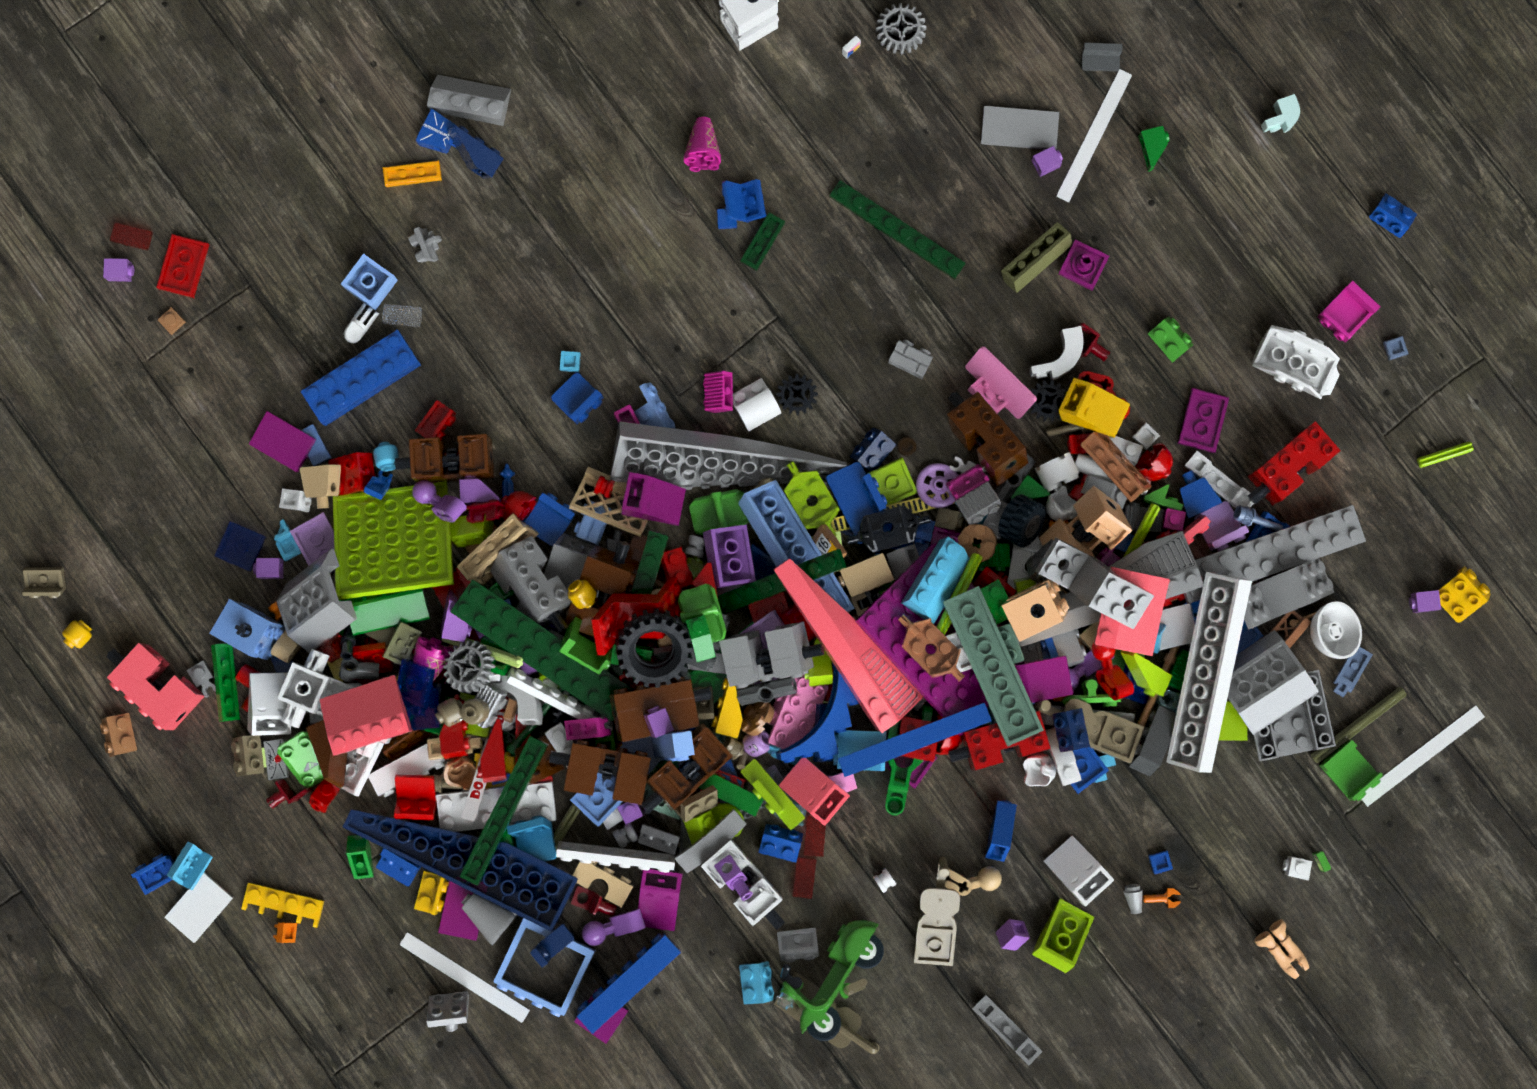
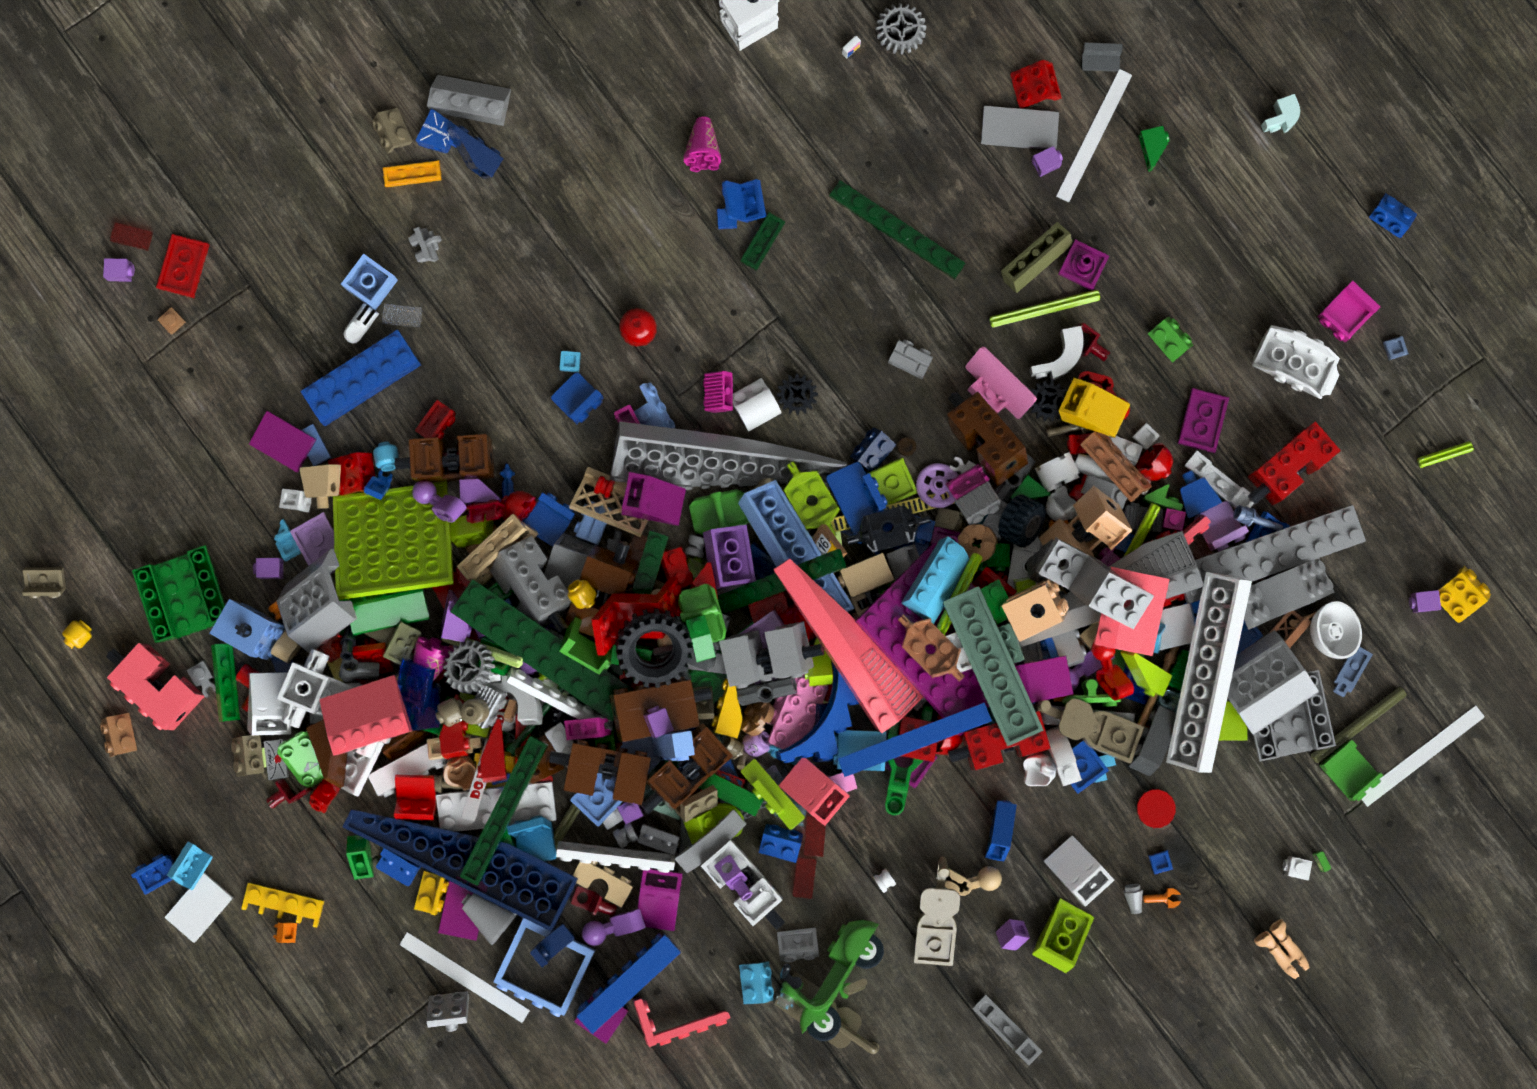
clear blue plate [214,521,266,572] -> none
dark blue bracket [1052,708,1090,752] -> none
none -> green slope [132,545,225,643]
none -> dark tan bracket [372,108,413,154]
none -> red cylinder [619,308,657,347]
none -> coral bracket [633,996,730,1047]
none -> lime axle [989,290,1100,327]
none -> red bracket [1010,60,1062,109]
none -> red tile [1136,790,1176,828]

